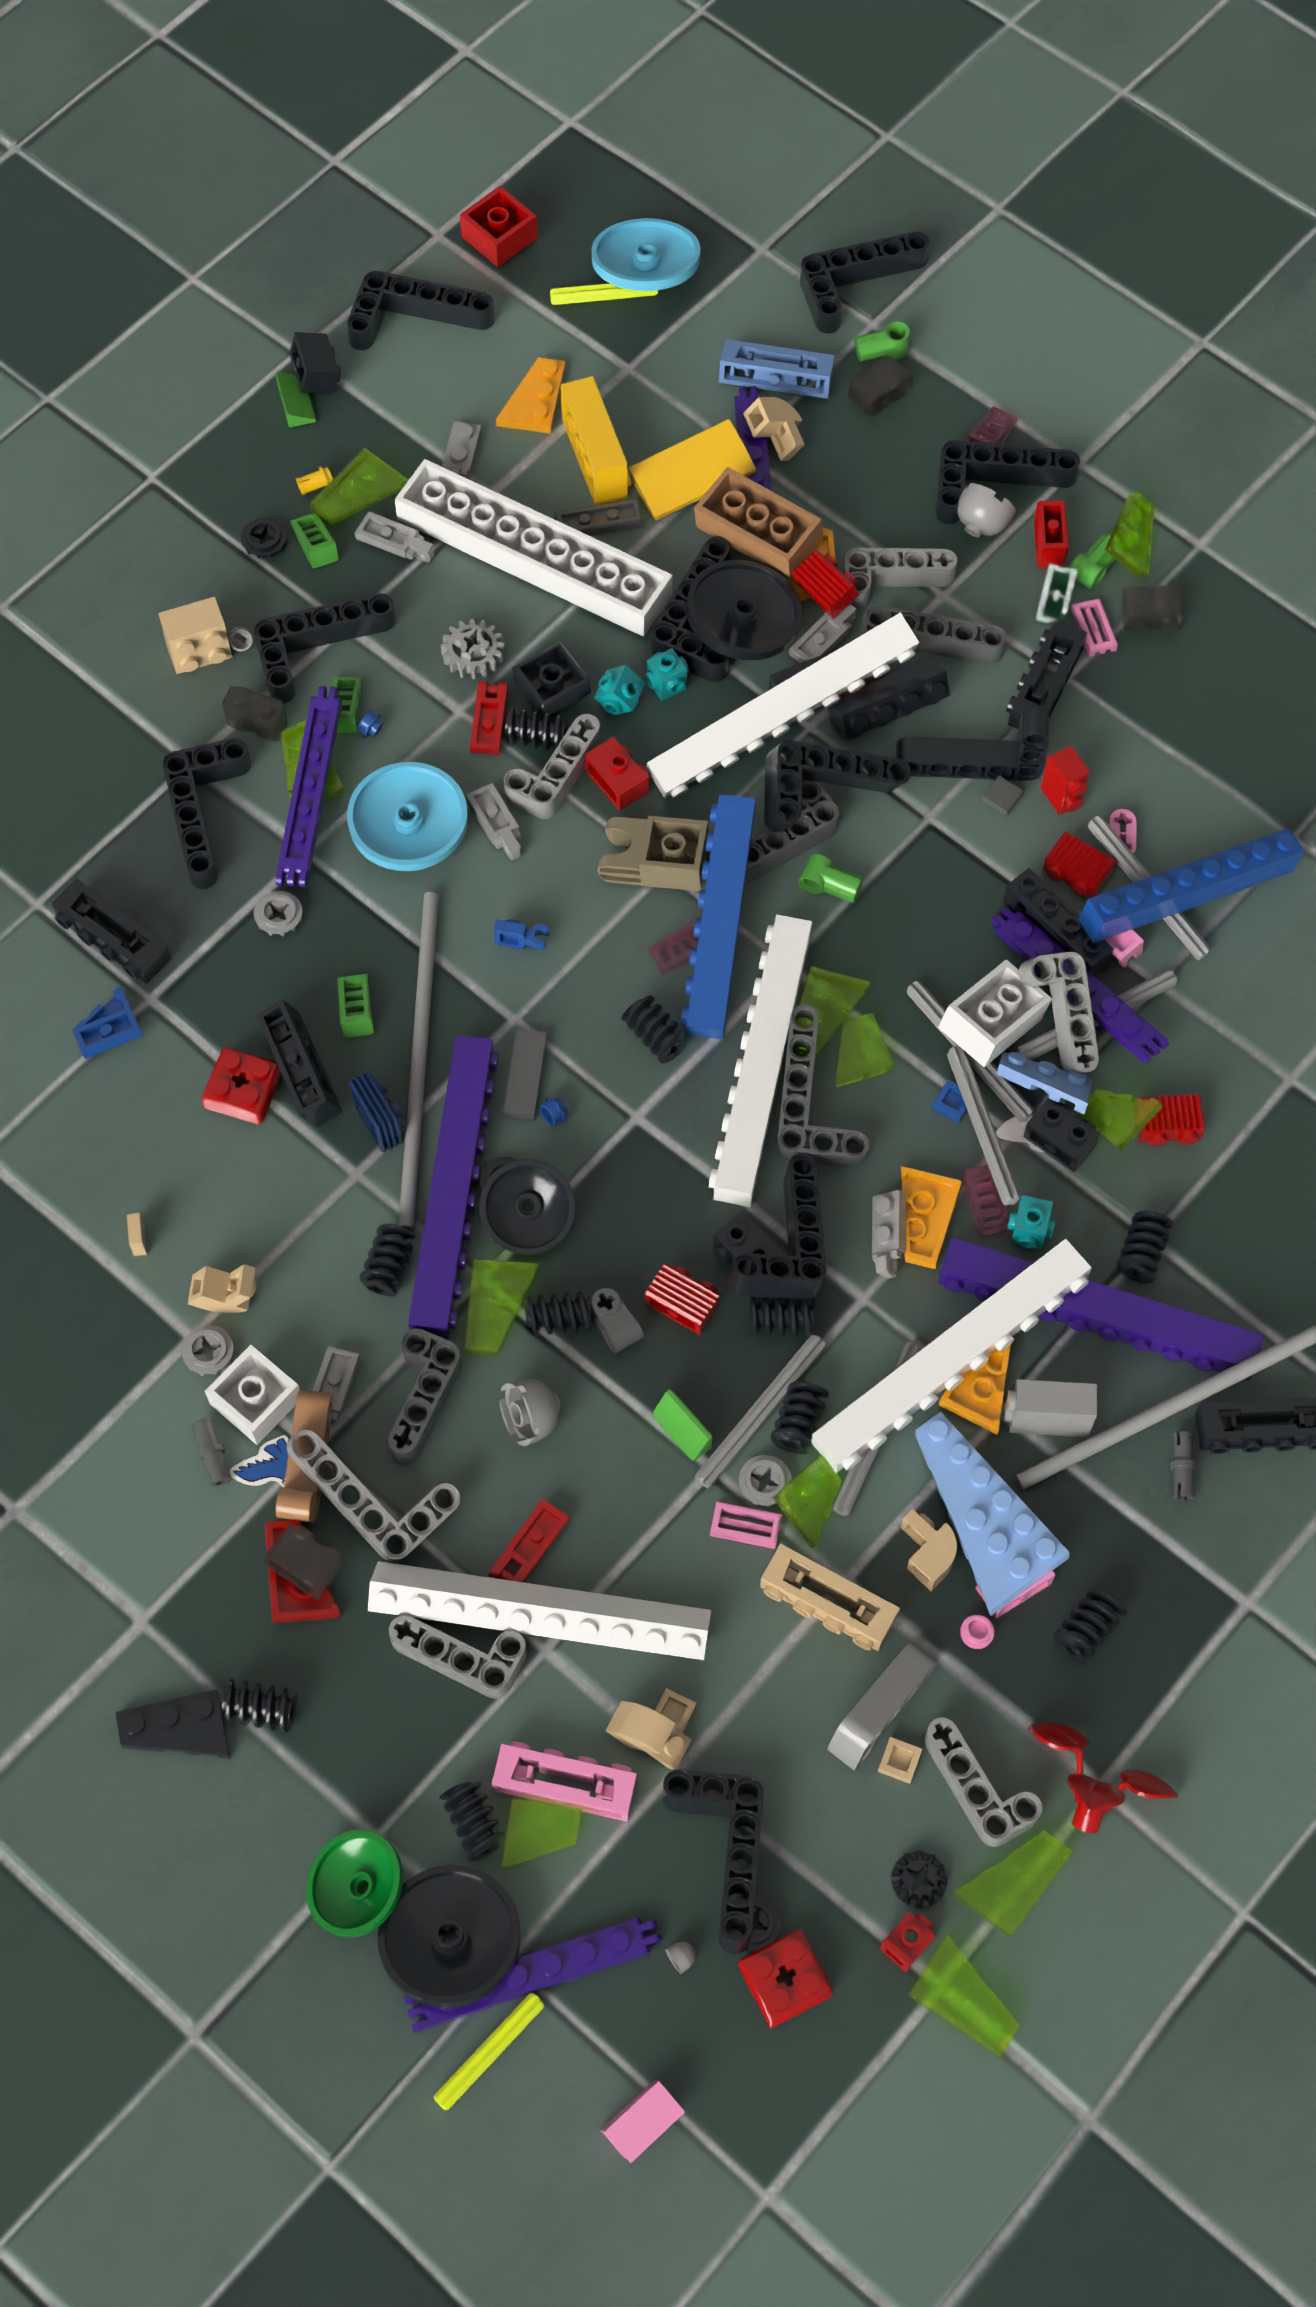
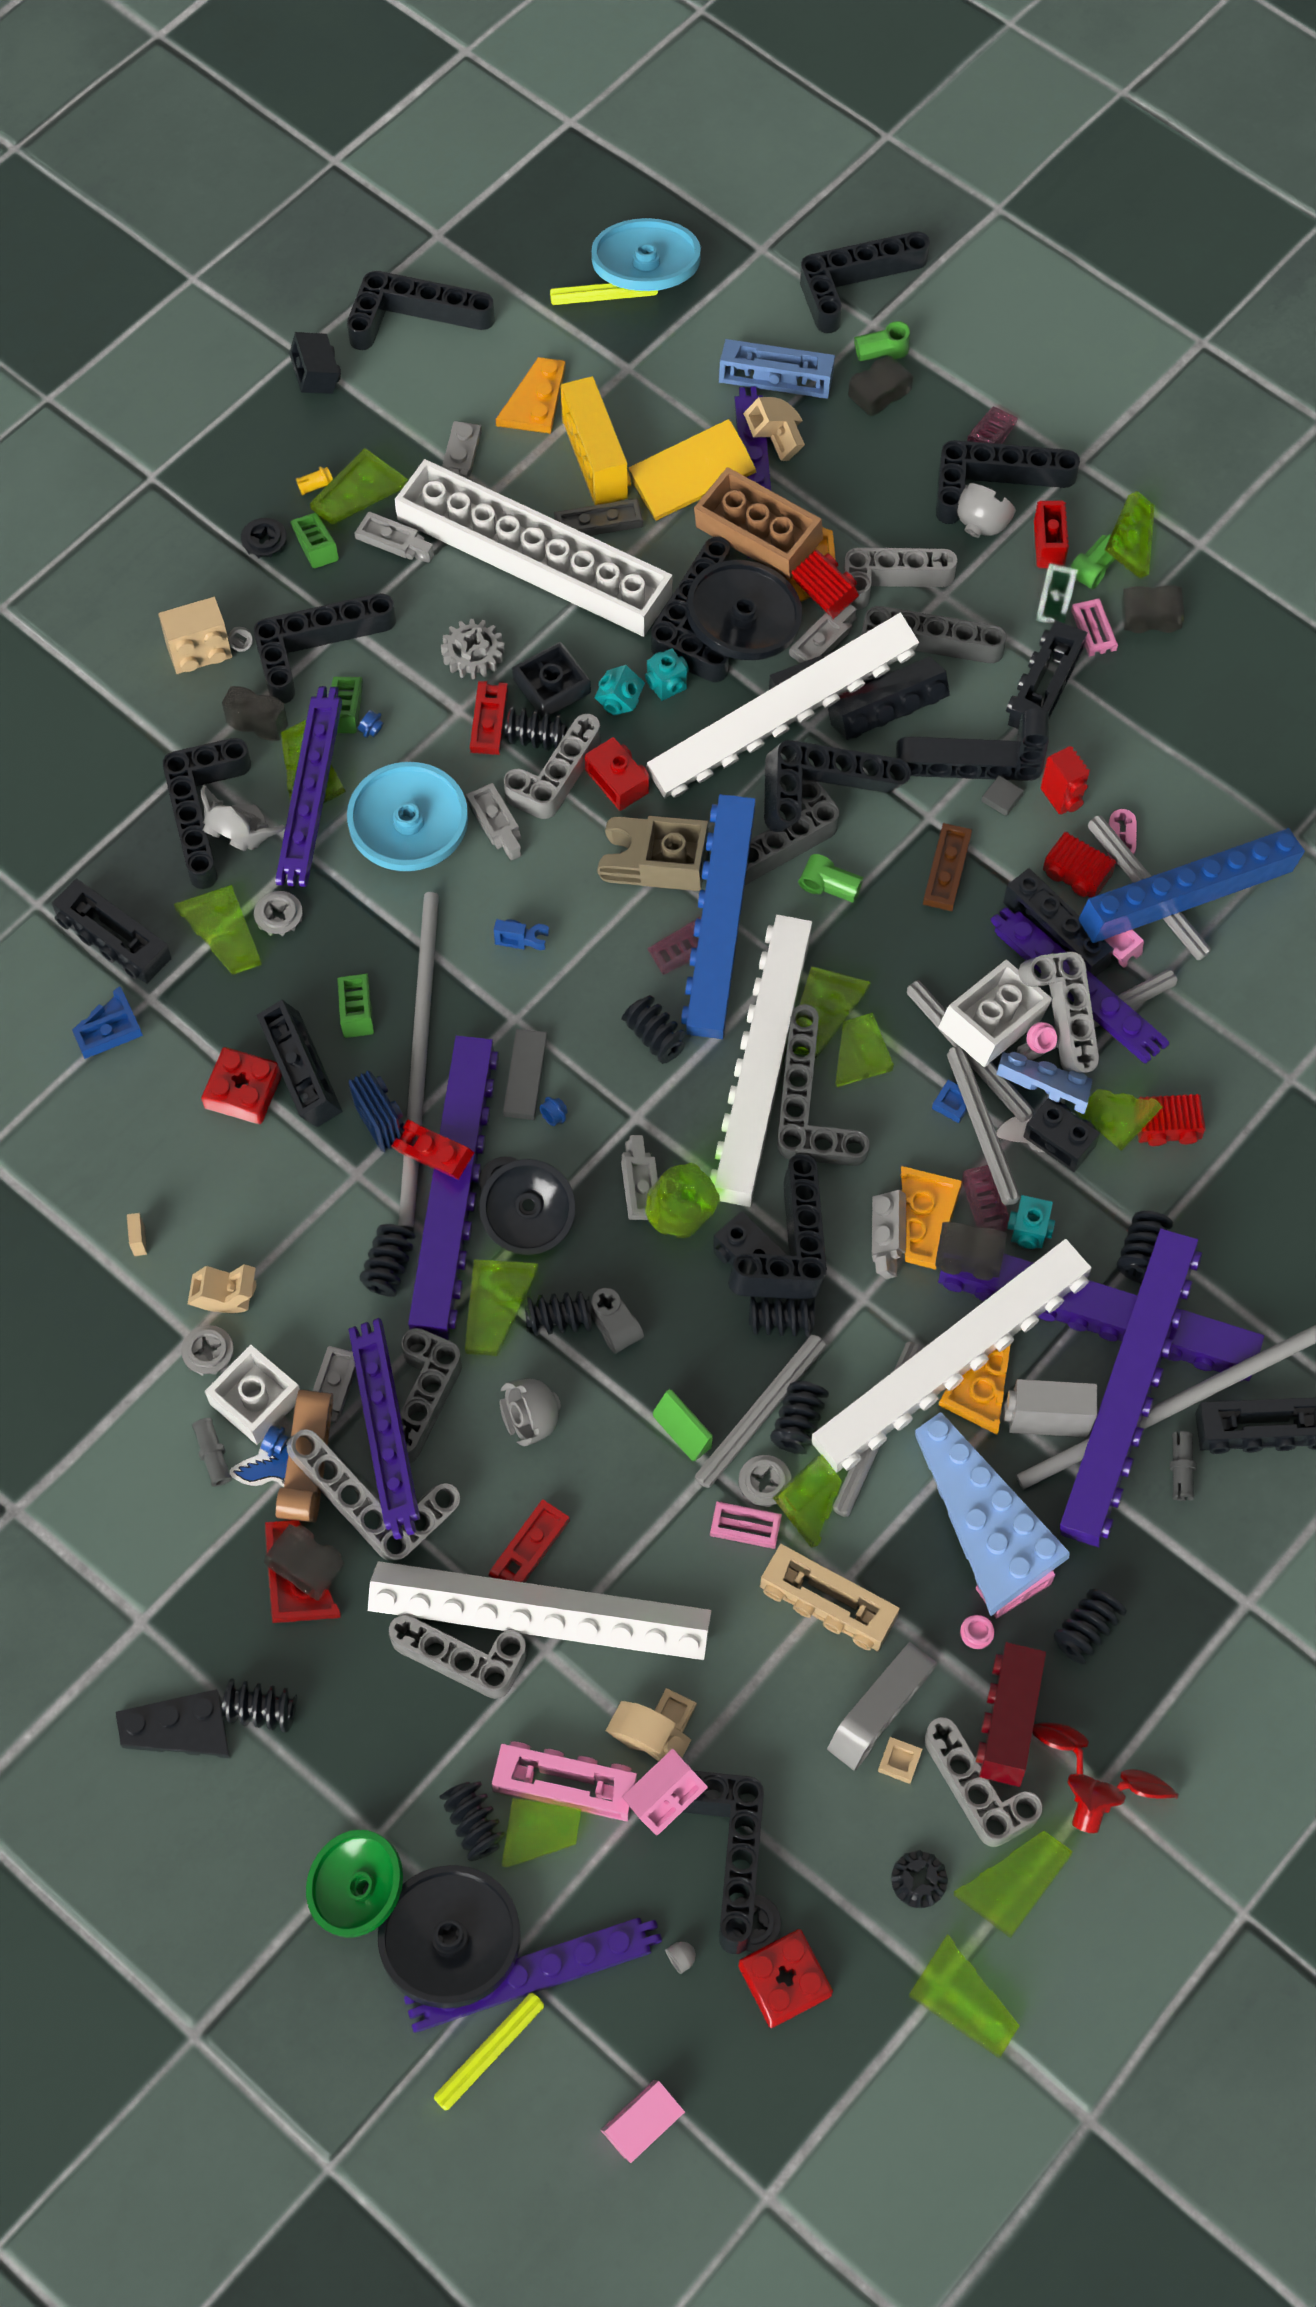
bright green slope [275,372,316,428] -> none
red brick [460,186,538,268] -> none
red brick [645,1263,721,1335] -> none
red brick [879,1912,936,1973] -> none
tan brick [901,1509,957,1591] -> none
none -> clear neon green wing [174,885,261,975]
none -> light grey brick [201,785,285,851]
none -> blue plate [260,1425,289,1457]
none -> dark purple hinge [349,1318,420,1540]
none -> red plate [391,1119,474,1180]
none -> light grey hinge [621,1135,662,1220]
none -> bright pink hinge [622,1749,708,1836]
none -> clear neon green brick [645,1163,720,1238]
none -> reddish brown plate [923,823,972,911]
none -> clear smoke brick [935,1222,1007,1280]
none -> dark red brick [975,1642,1046,1787]
none -> bright pink plate [1026,1022,1057,1053]
none -> dark purple brick [1060,1228,1202,1547]

